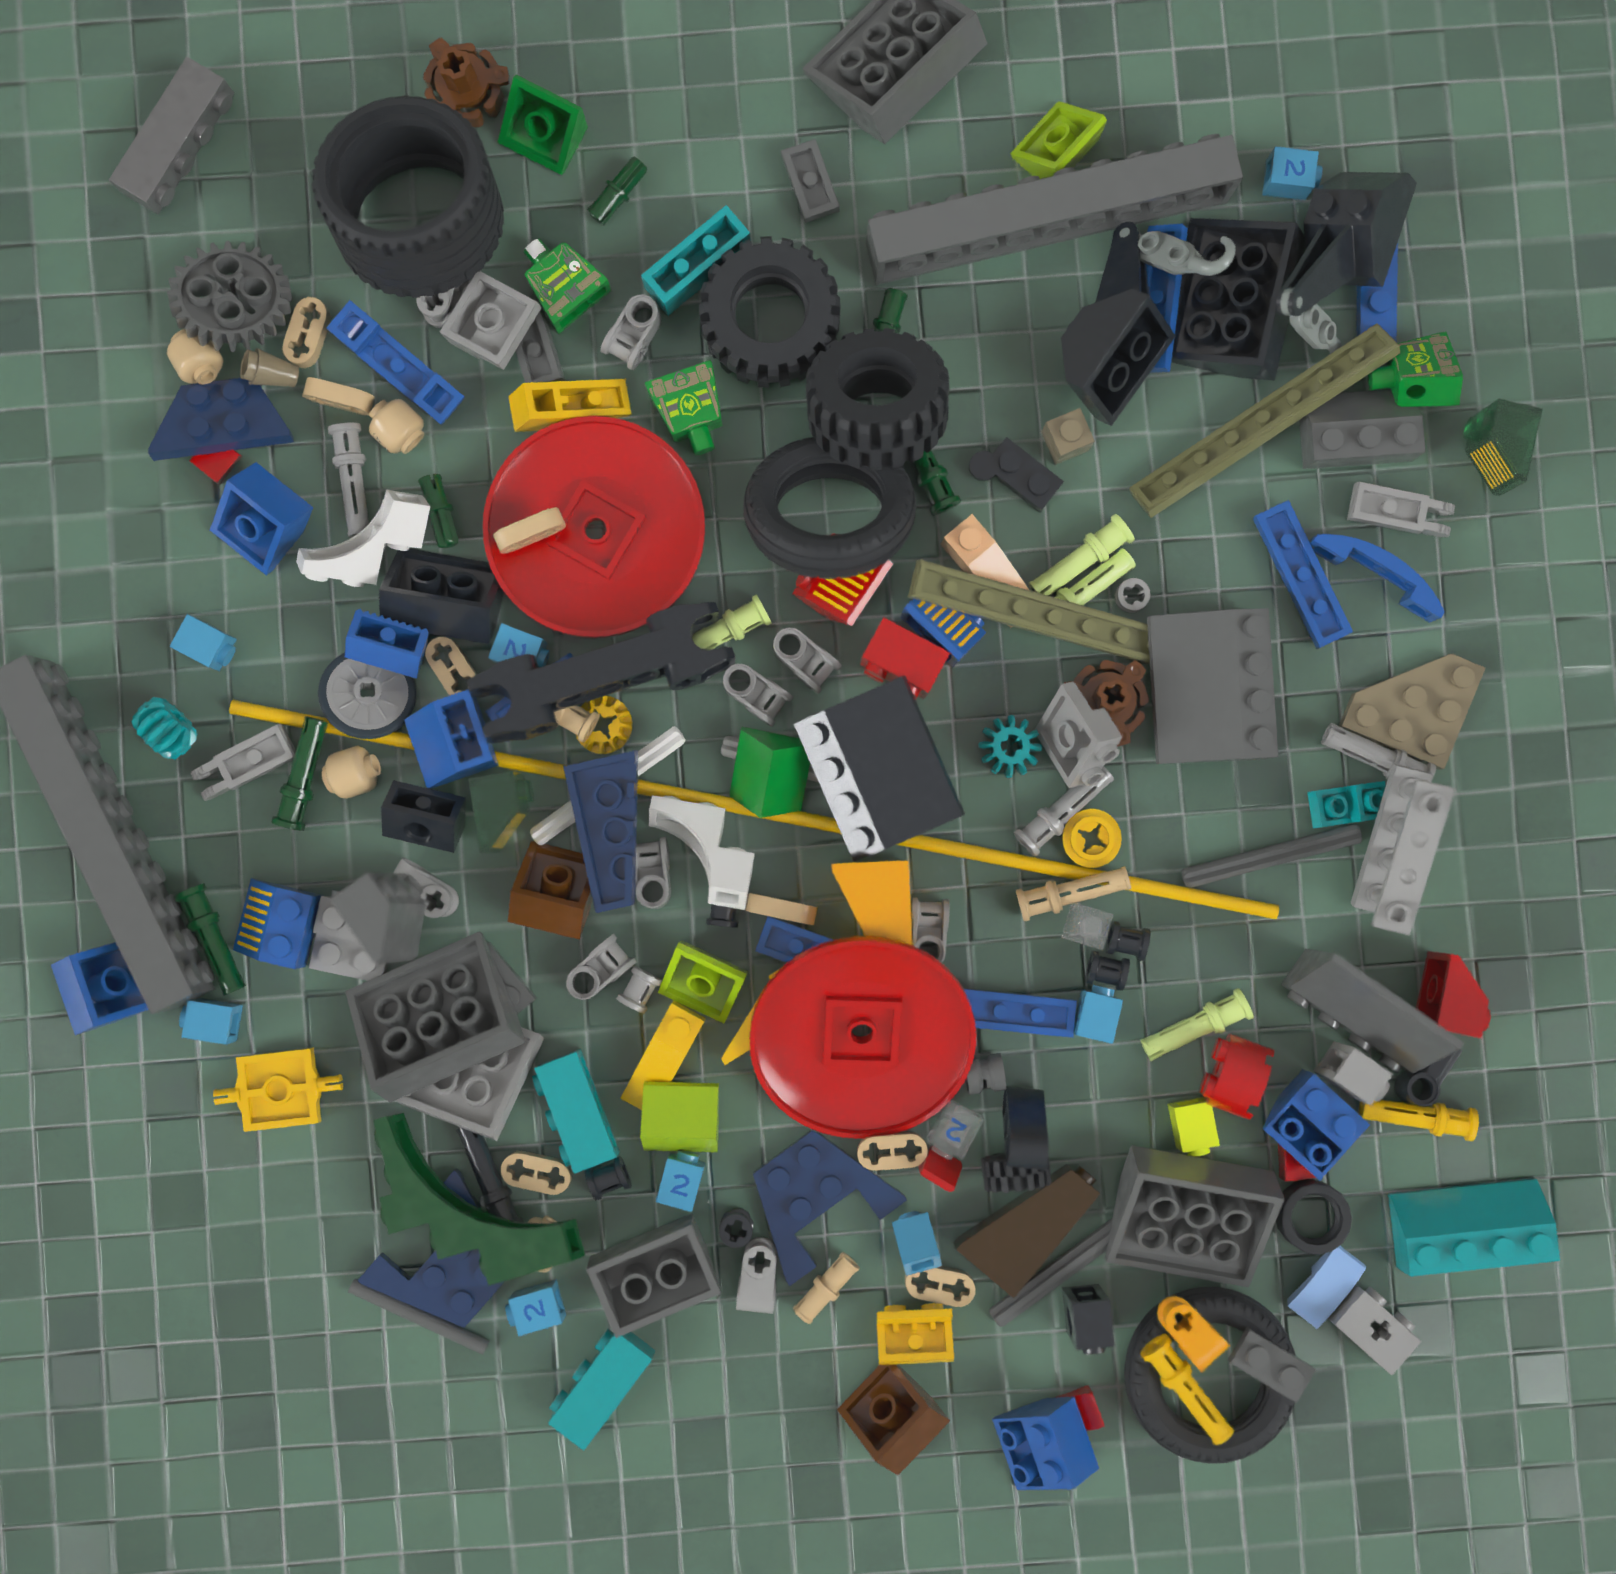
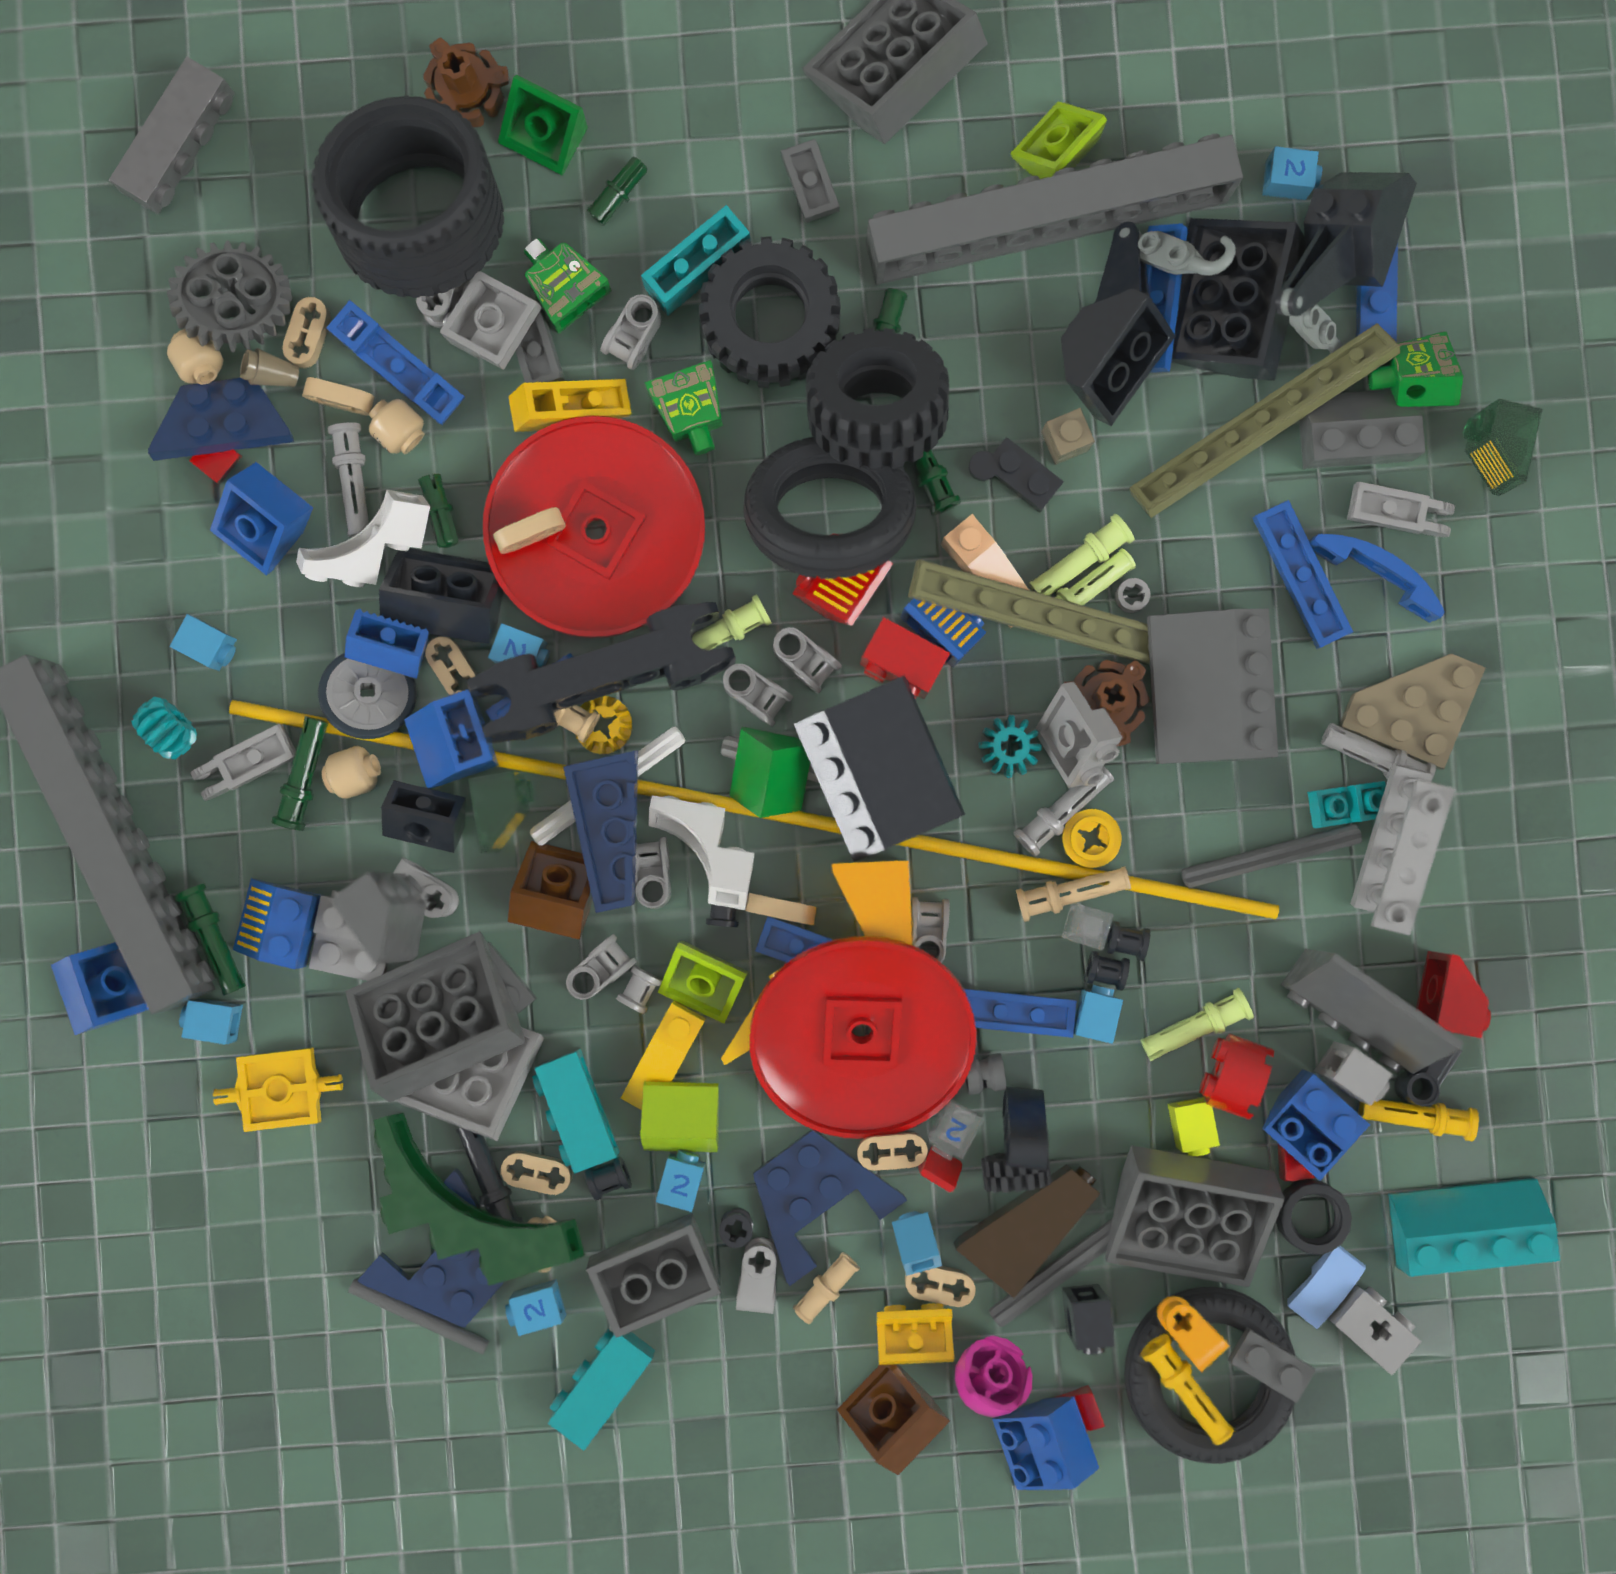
none -> dark pink cylinder [955,1336,1033,1417]

